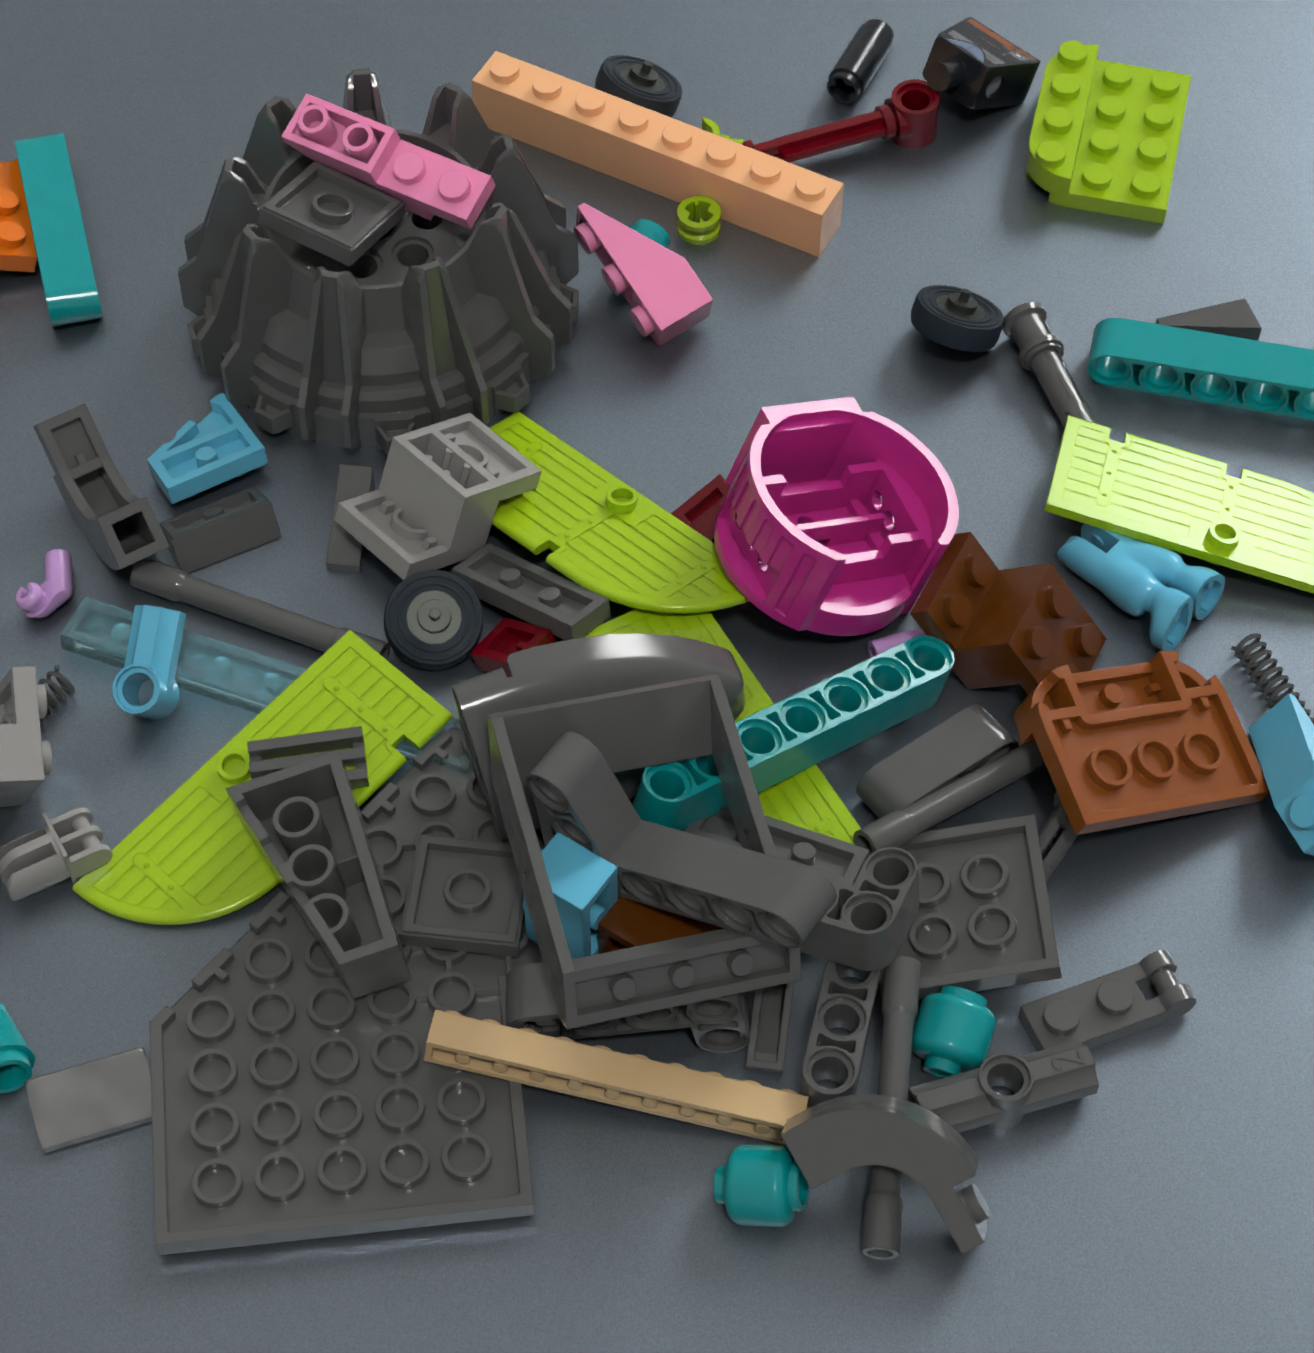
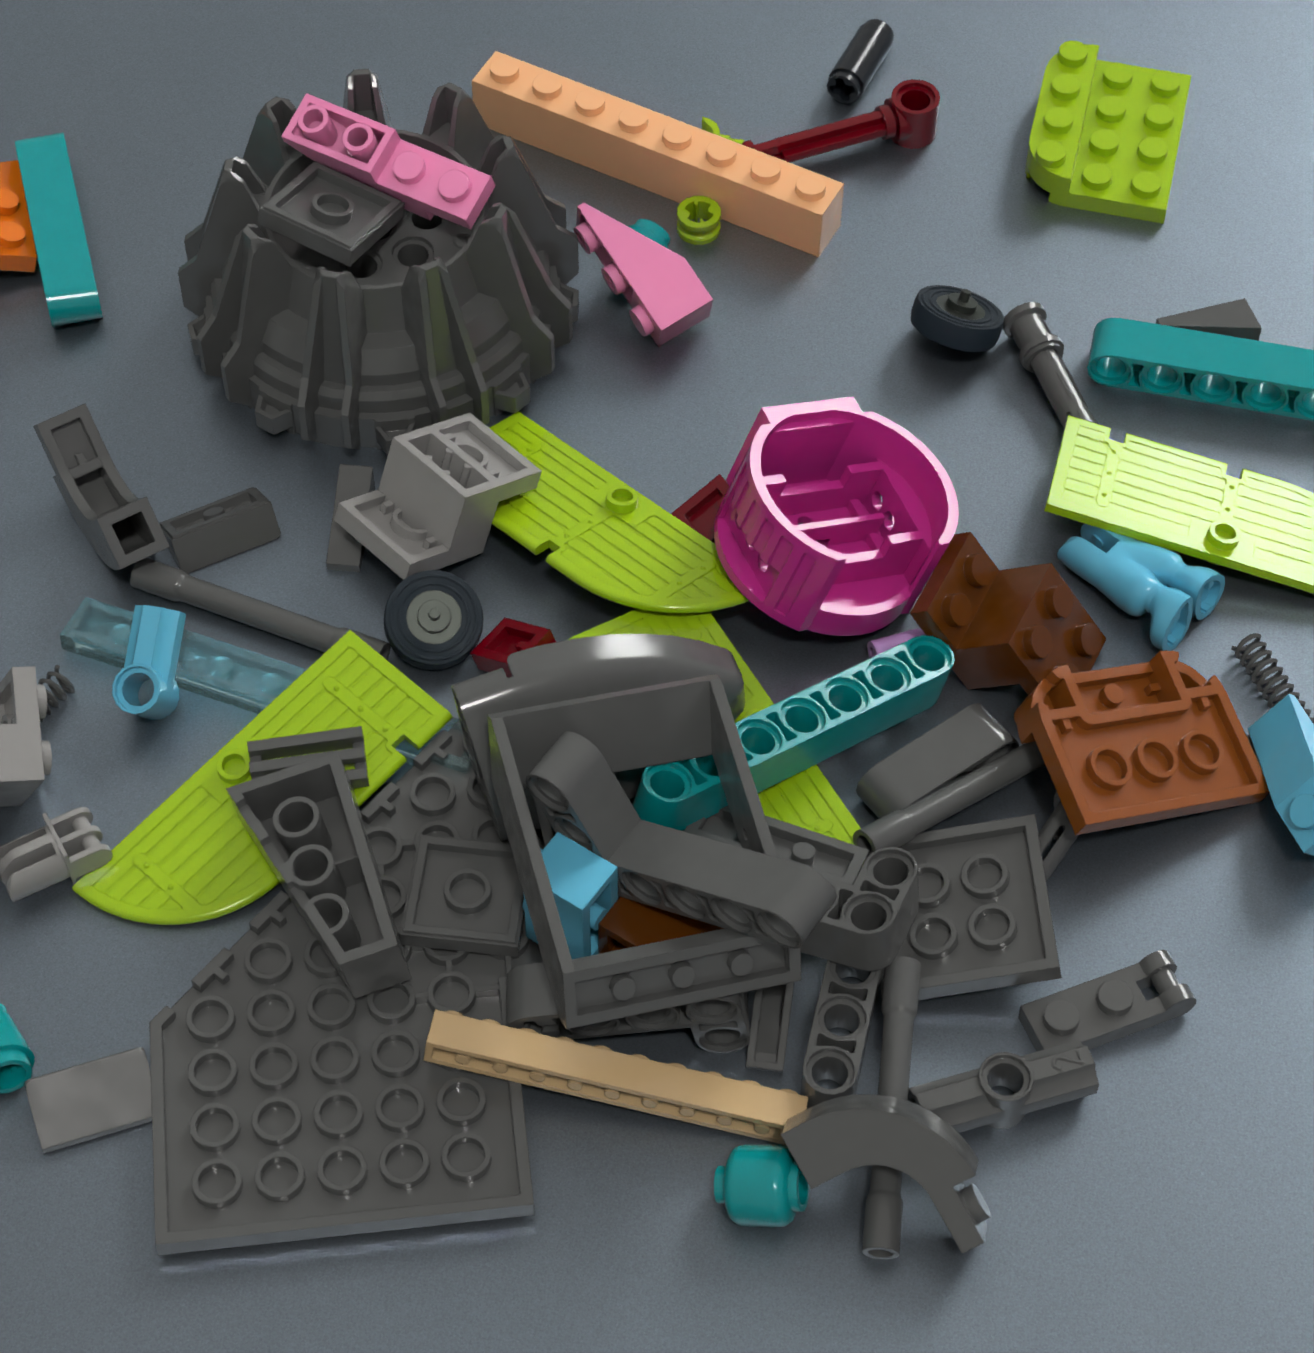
lavender arm [16,549,73,619] -> none
medium azure wing [147,393,268,504] -> none
dark grey plate [452,543,611,640] -> none
black wheel [595,55,682,118] -> none
teal head [912,986,996,1078] -> none
black torso [922,17,1041,110] -> none

